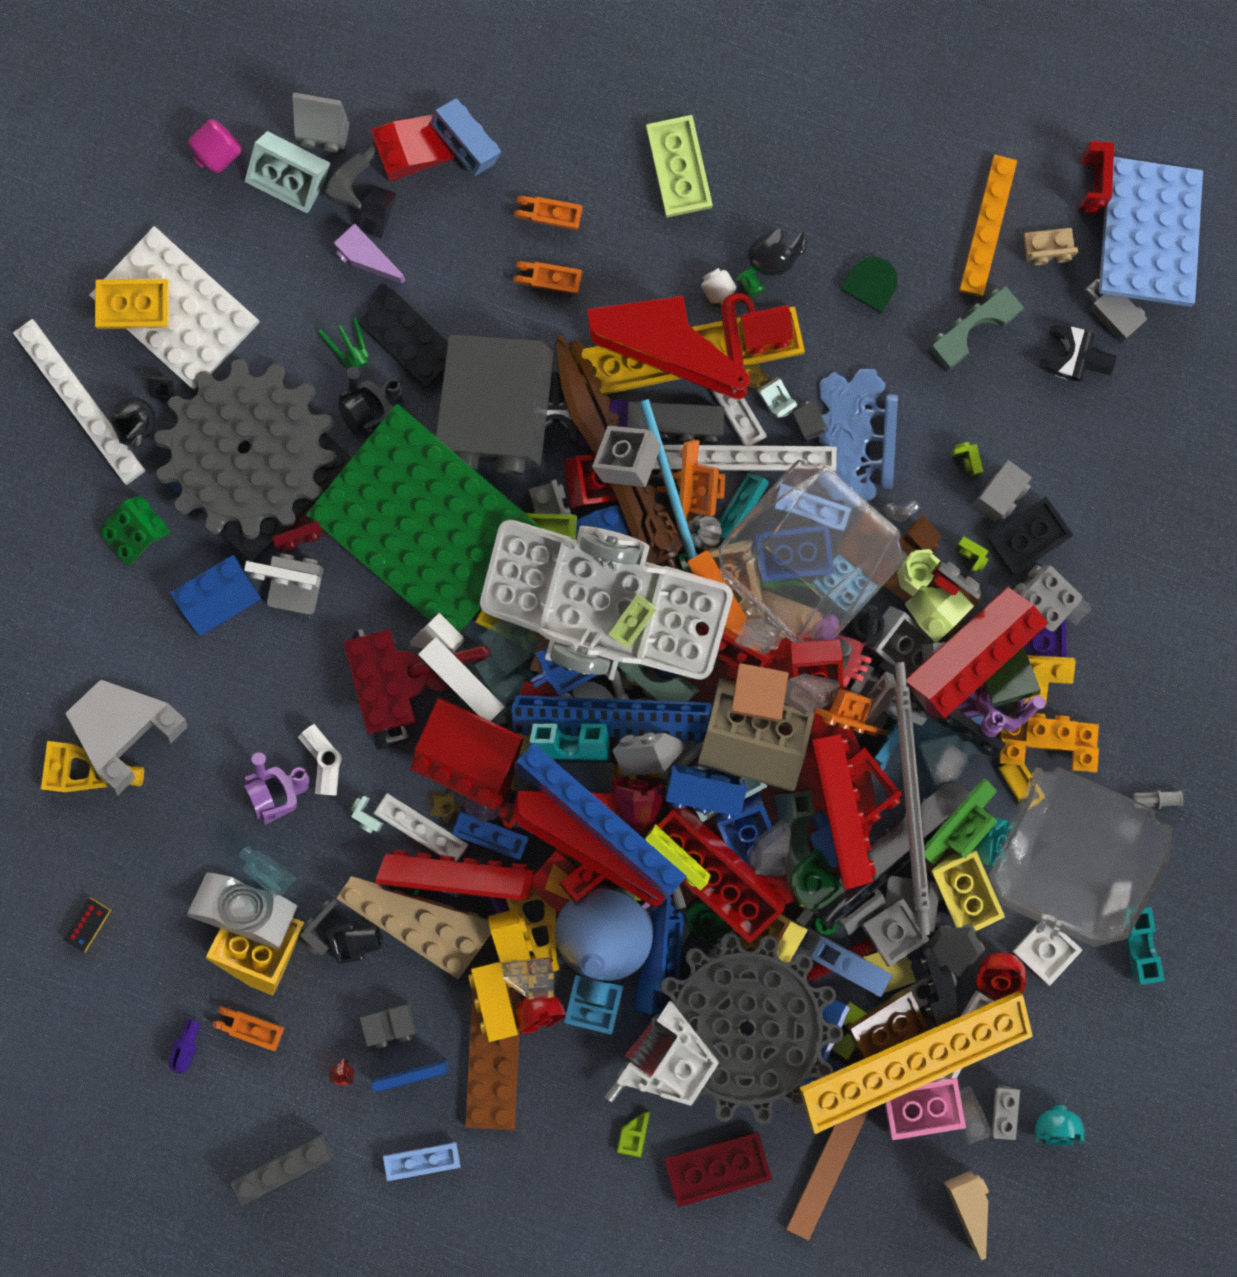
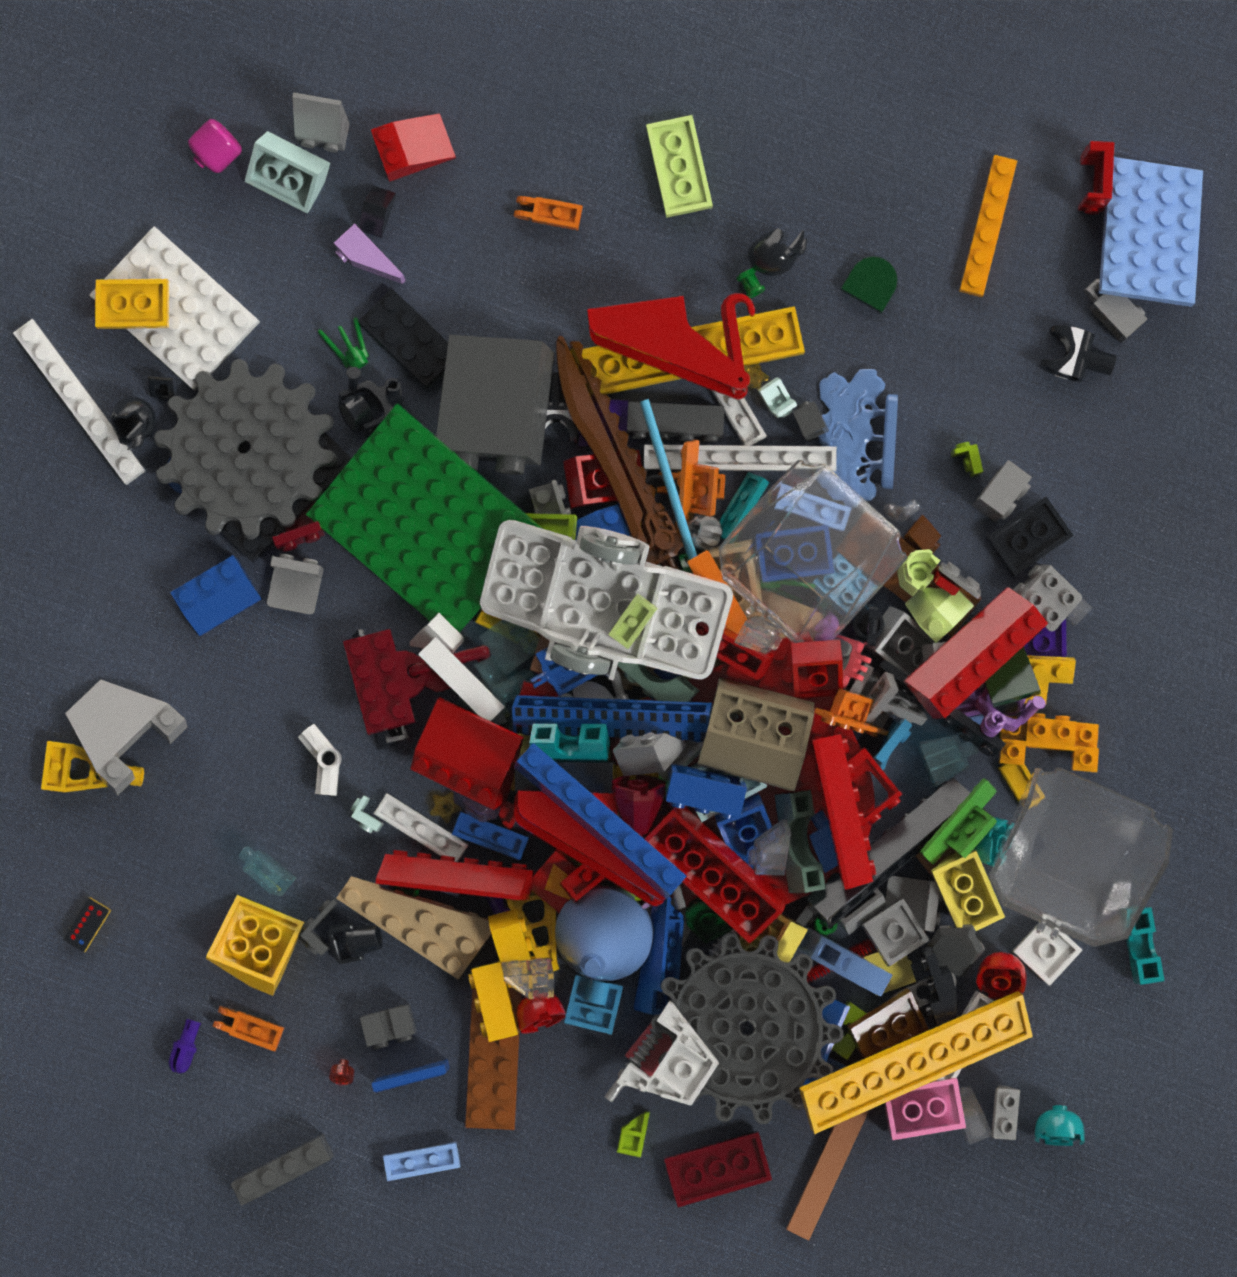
green bracket [99,495,171,566] -> none
light grey slope [187,873,298,950] -> none
medium lavender piece [243,752,310,825] -> none
white plate [244,561,321,590] -> none
dark grey animal [325,146,378,210] -> none
medium blue brick [430,98,501,177] -> none
orange hinge [513,261,582,295] -> none
light grey brick [592,426,661,487] -> none
neon yellow plate [645,824,710,891] -> none
white head [701,268,736,305] -> none
nougat tile [731,663,789,722] -> none
red slope [739,305,793,357] -> none
clear slope [784,674,840,715] -> none
dark green tile [789,849,845,909] -> none
light grey axle [894,662,930,935] -> none
sand green arch [929,286,1024,372] -> none
clear slope [929,743,969,783] -> none
tan slope [943,1171,989,1261] -> none
lime bracket [956,536,989,573] -> none
tan bracket [1023,228,1078,265] -> none
light grey axle [1133,790,1183,809] -> none

